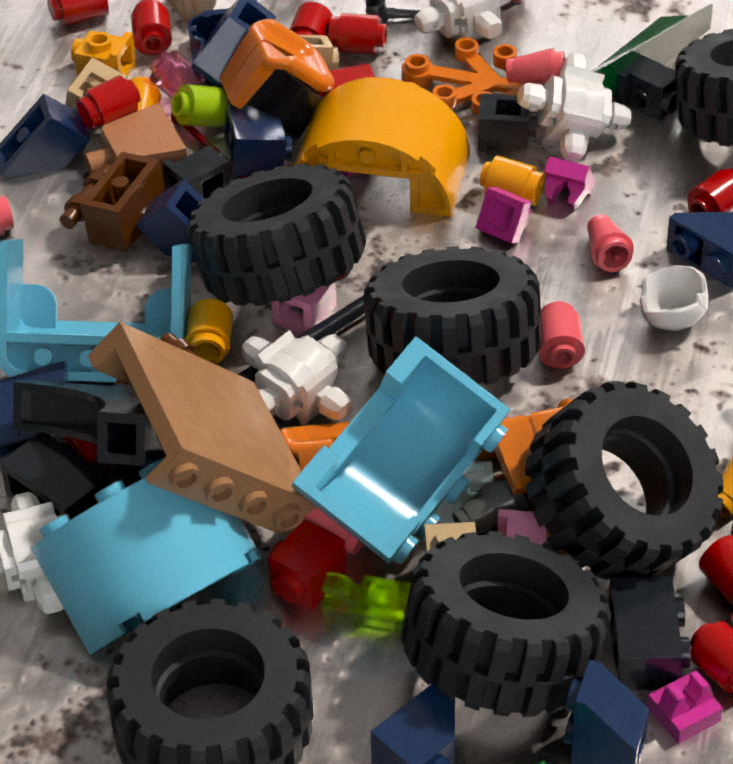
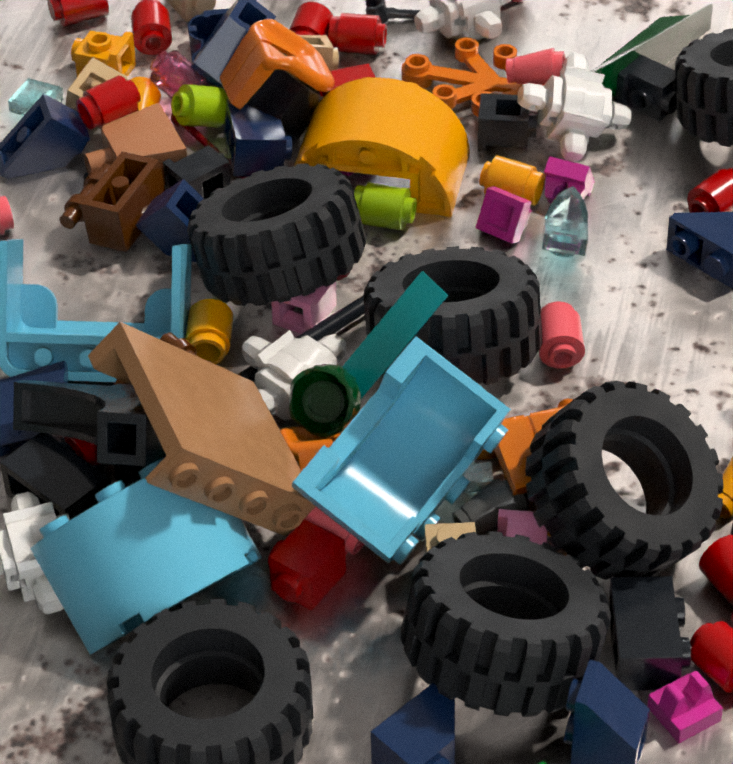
clear neon green plate [322,572,411,635] -> none
coral cone [587,214,634,272] -> none
white hair [640,265,709,331] -> none
none -> clear light blue tile [8,78,65,116]
none -> dark green hair [289,364,361,438]
none -> teal sticker [342,271,448,399]
none -> lime brick [354,182,417,231]
none -> clear light blue plate [542,186,588,257]

